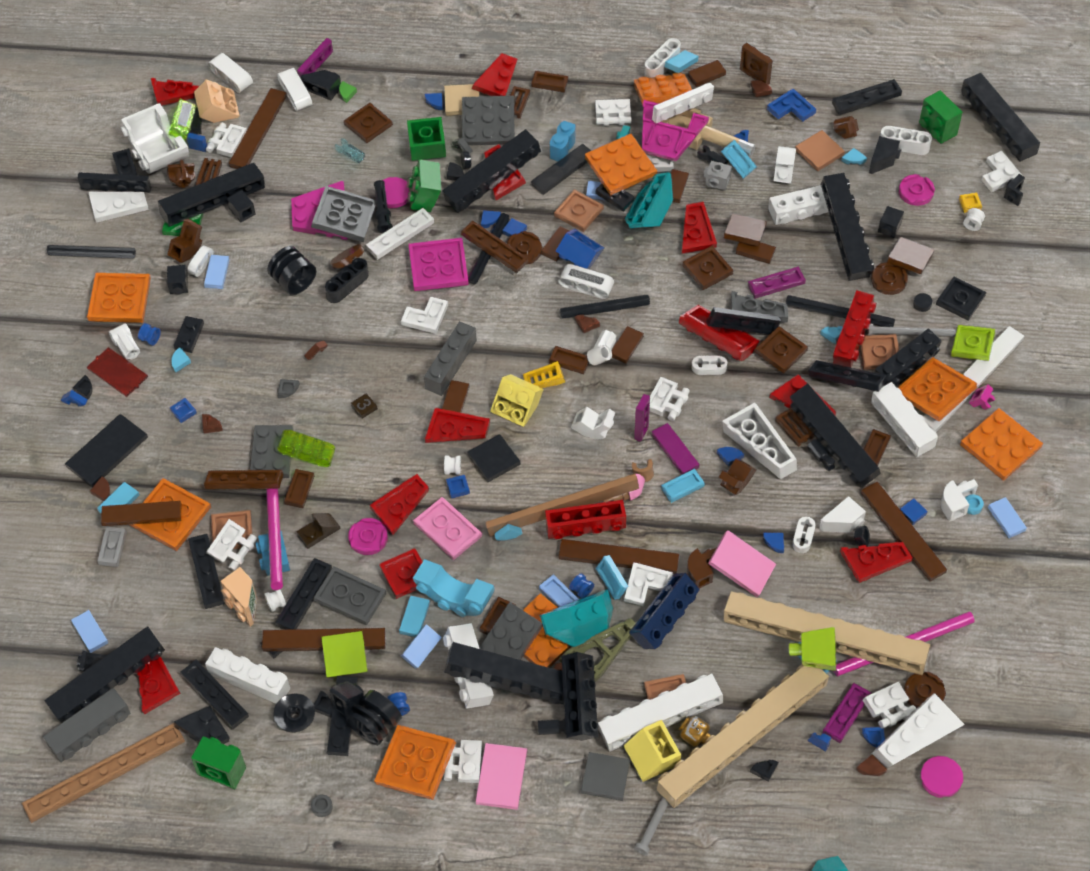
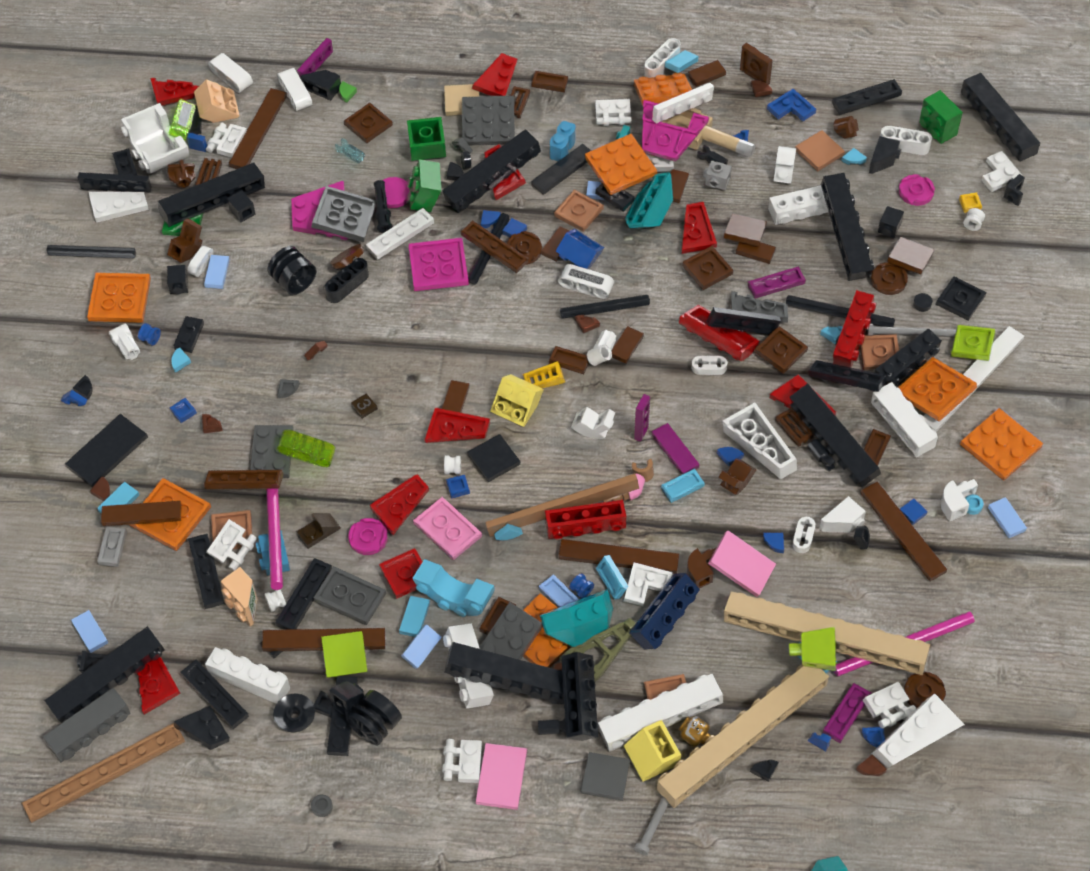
clear red piece [87,347,148,397] -> none
green brick [191,736,246,790] -> none
reddish brown tile [284,469,315,508] -> none
orange plate [374,725,456,800] -> none
blue wheel [387,692,410,716] -> none
white plate [401,297,448,334] -> none
dark grey brick [424,321,477,396] -> none
blue tile [425,93,443,110] -> none
white plate [650,377,690,421] -> none
medium azure tile [721,140,757,178] -> none
red wing [840,542,913,583] -> none
dark pink tile [920,756,963,798] -> none
dark pink tile [969,384,995,410] -> none

